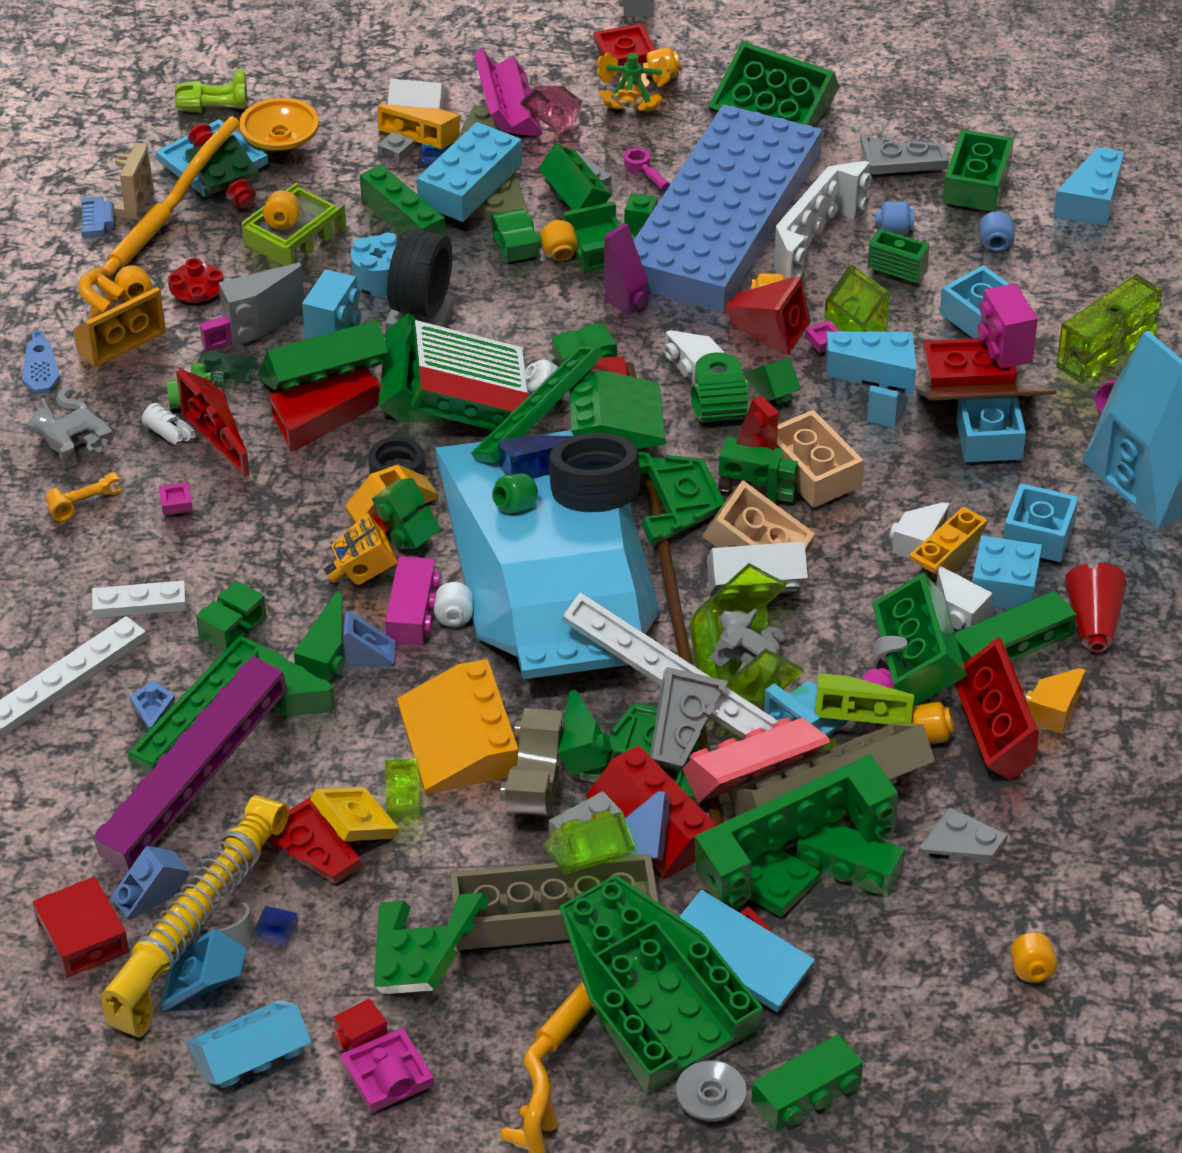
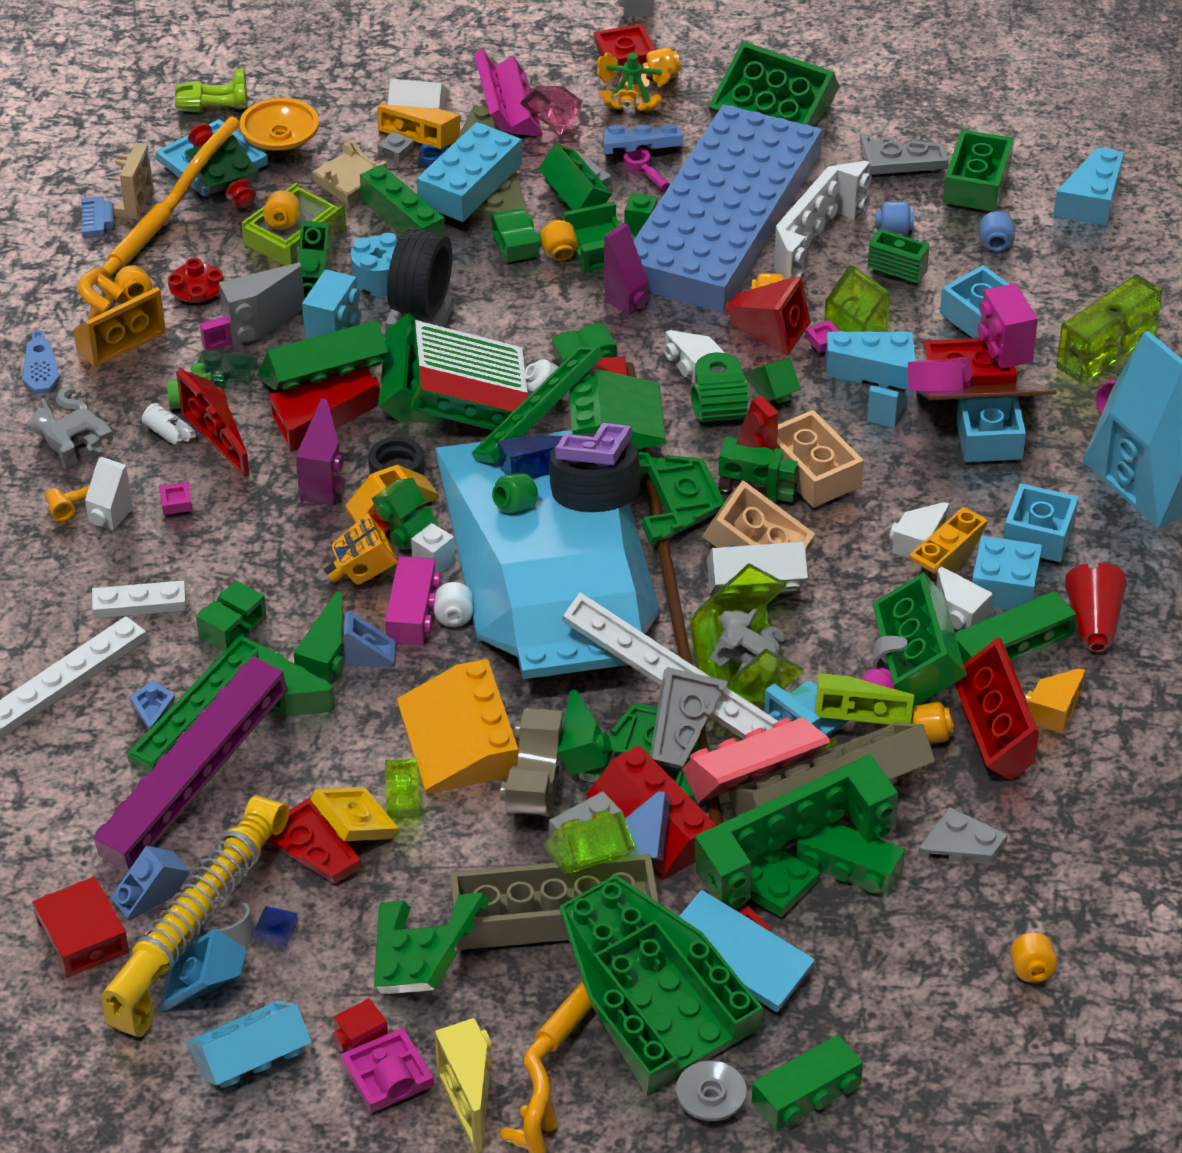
none -> white slope [85,456,133,531]
none -> magenta slope [296,398,345,506]
none -> green slope [298,220,333,300]
none -> tan piece [312,139,387,205]
none -> white brick [411,523,455,573]
none -> light yellow slope [435,1018,493,1153]
none -> medium lavender plate [555,423,632,466]
none -> medium blue wing [603,124,683,155]
none -> dark pink brick [908,358,972,391]

